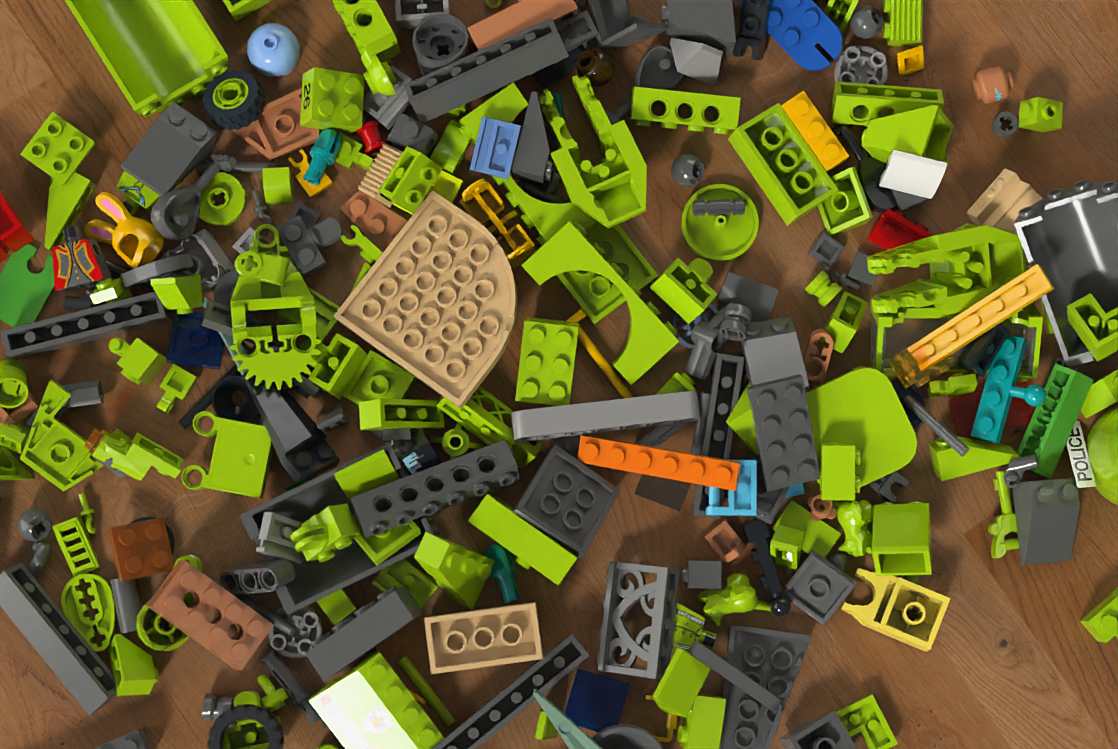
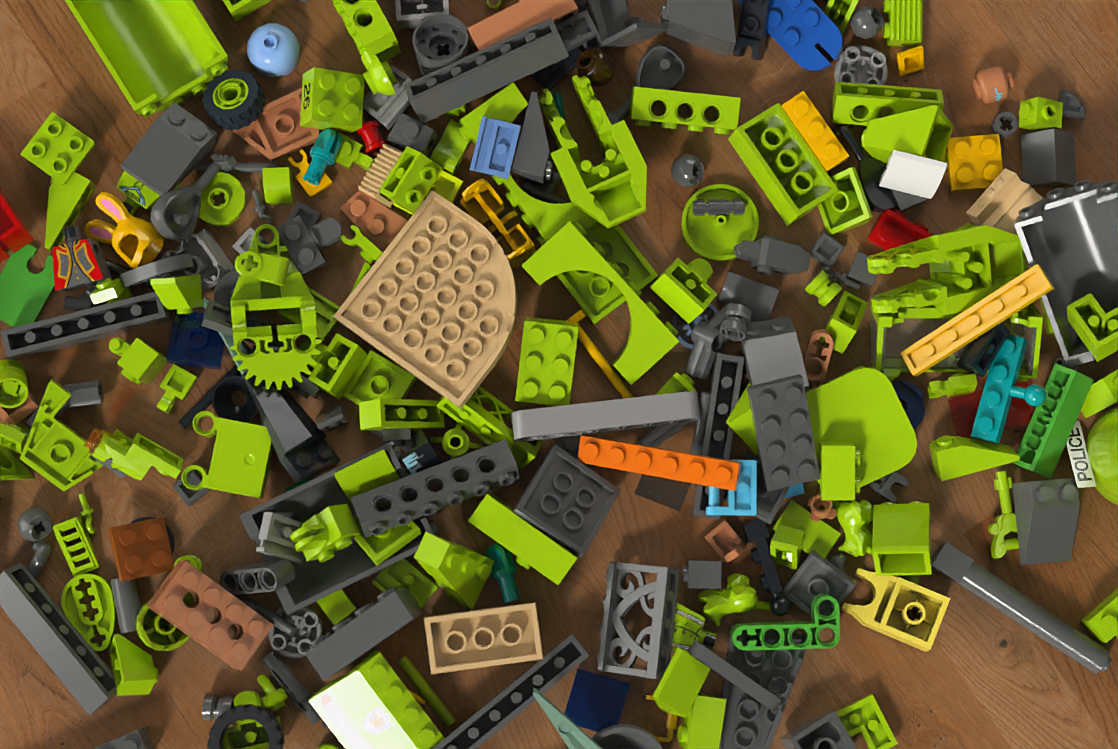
lime slope [535,708,558,740] -> none
light grey slope [670,38,723,87] -> none
clear yellow bracket [888,349,957,389] -> none
dark grey bar [902,395,970,457] -> none
dark grey arm [1003,454,1039,488] -> none
none -> dark grey tile [172,471,211,507]
none -> bright green beam [730,593,840,651]
none -> dark grey hinge [733,235,811,275]
none -> dark grey brick [932,542,1112,674]
none -> yellow plate [946,134,1003,192]
none -> dark grey slope [1020,129,1076,188]
none -> dark grey tile [1059,89,1086,121]

